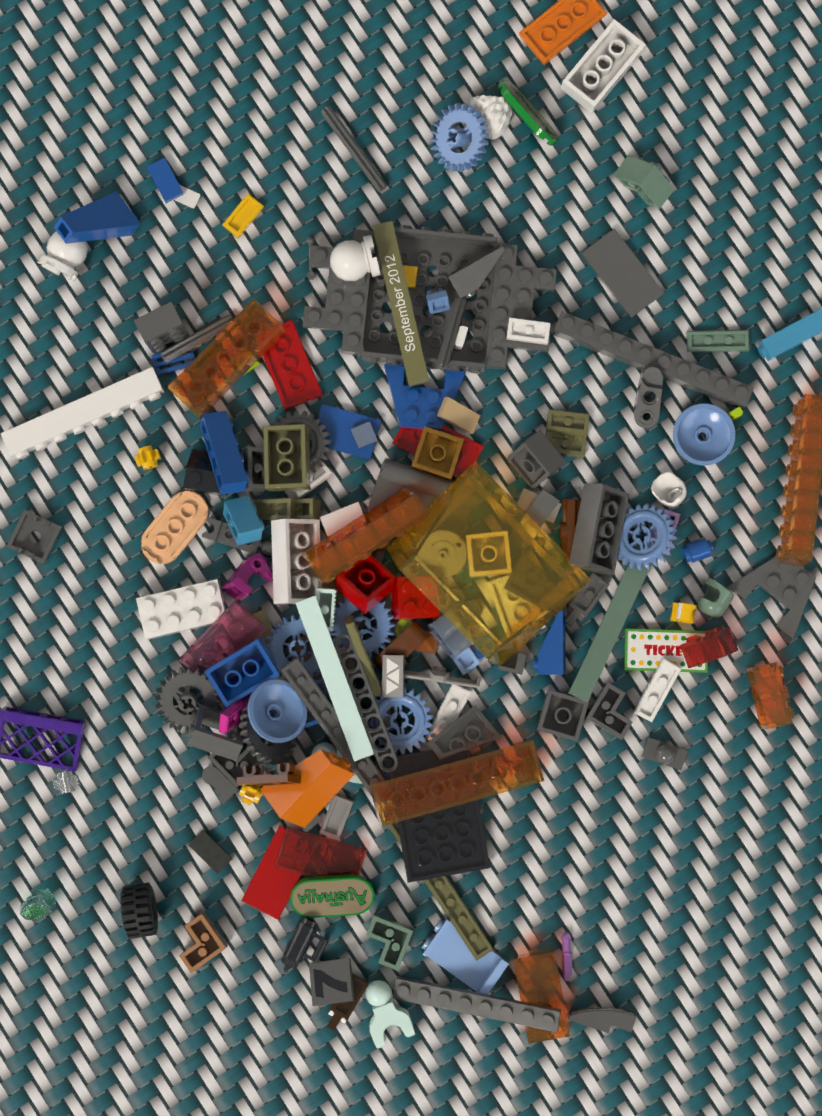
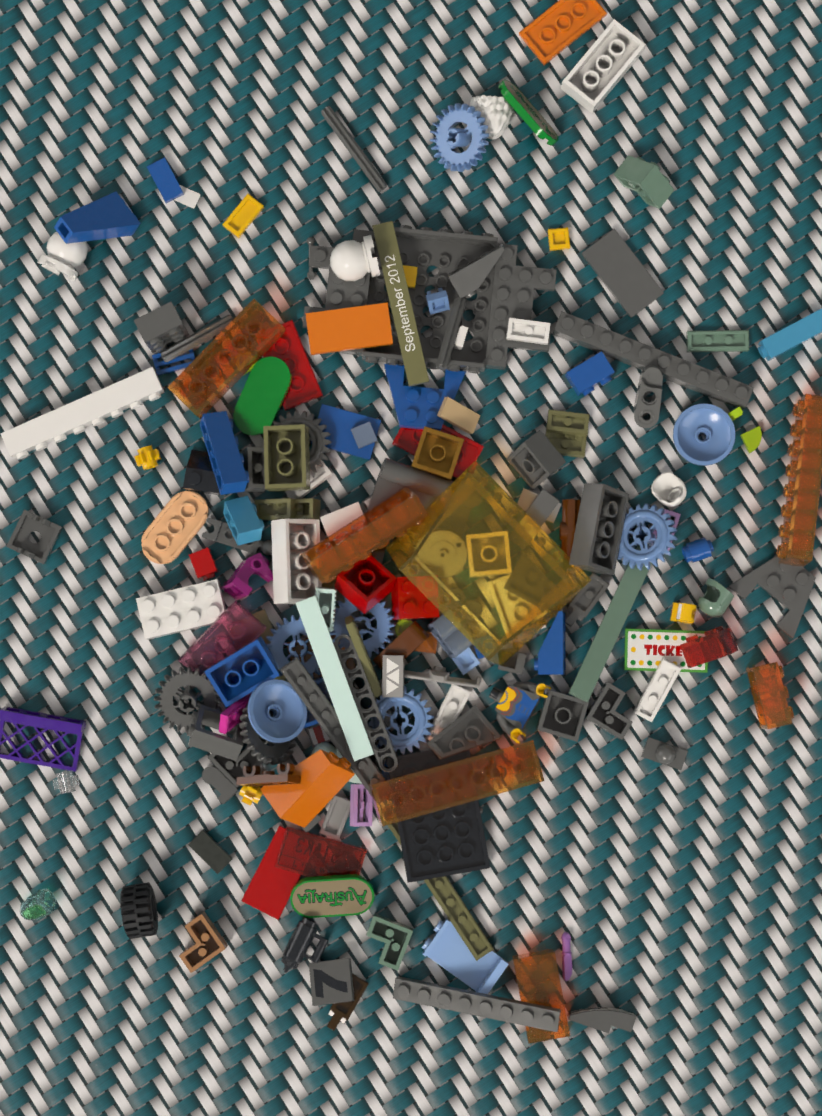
light aqua piece [365,980,415,1049] -> none
none -> red brick [189,547,219,581]
none -> green tile [233,357,292,436]
none -> orange tile [305,302,393,355]
none -> tile [306,724,331,747]
none -> lavender tile [350,784,373,827]
none -> torso [489,681,551,744]
none -> yellow tile [547,227,570,251]
none -> blue brick [565,351,615,396]
none -> lime tile [740,426,762,454]

